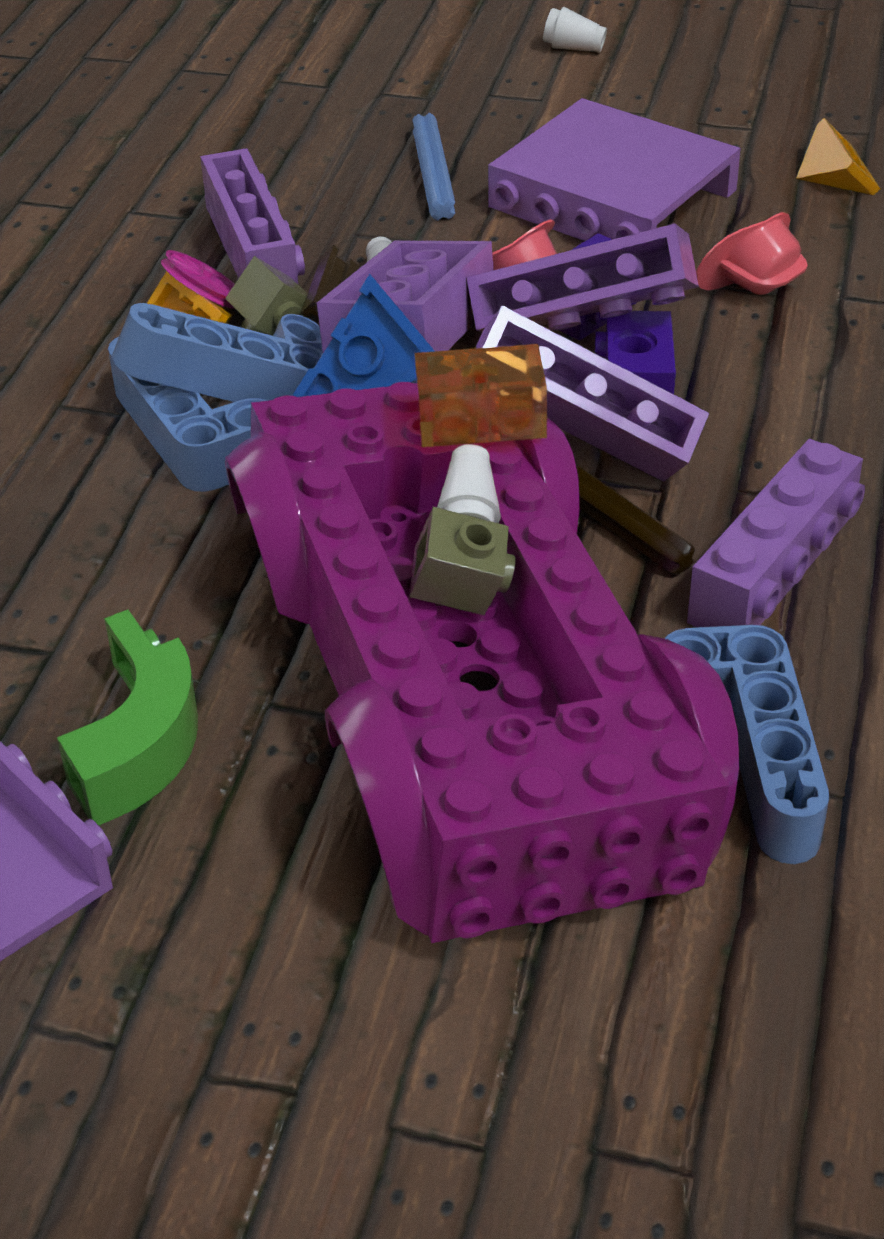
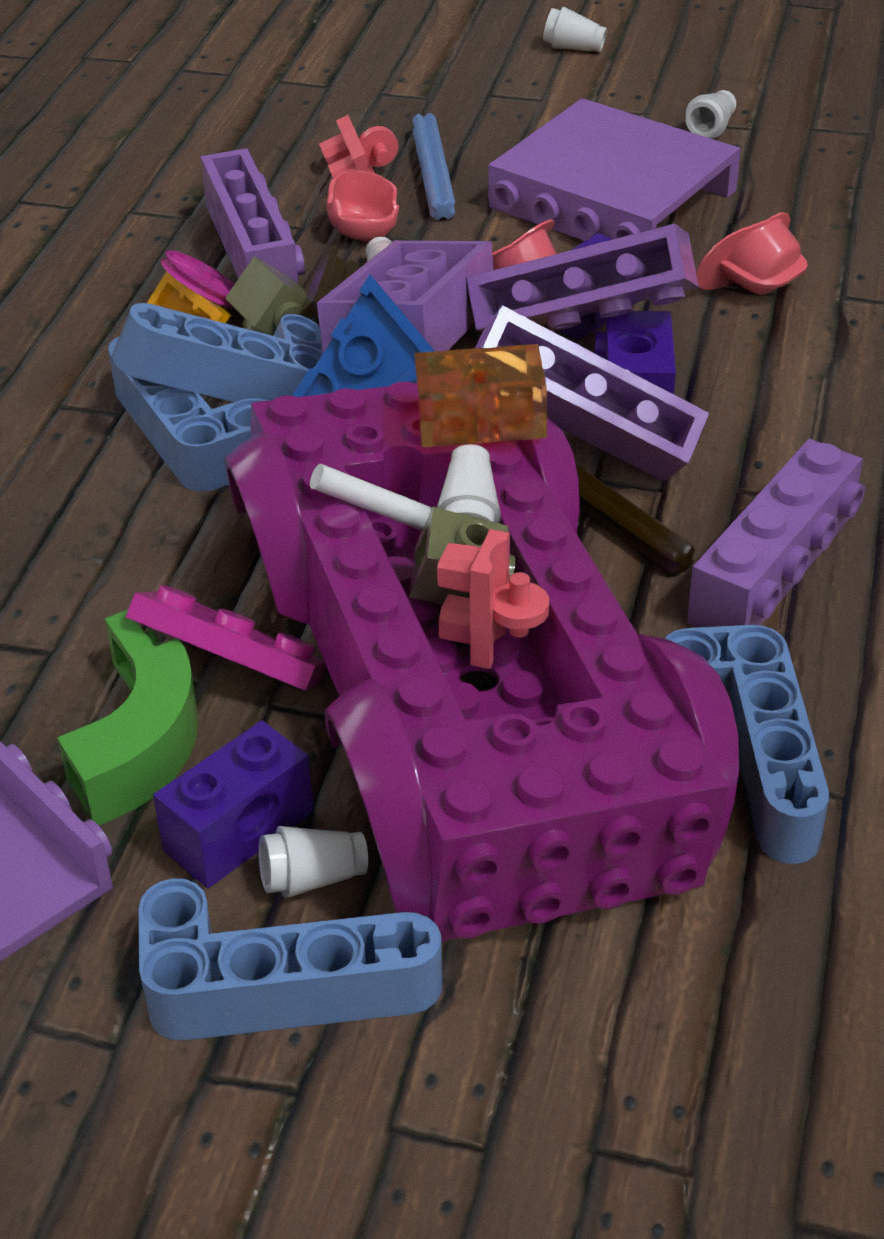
light orange slope [796,118,881,195] -> none
none -> dark pink wing [126,585,326,691]
none -> medium blue beam [139,878,443,1040]
none -> dark purple brick [153,720,314,889]
none -> white cone [259,826,368,898]
none -> white bar [310,464,432,531]
none -> coral hips [319,115,399,177]
none -> coral hair [326,170,399,242]
none -> coral hips [437,529,549,669]
none -> white cone [685,90,736,139]

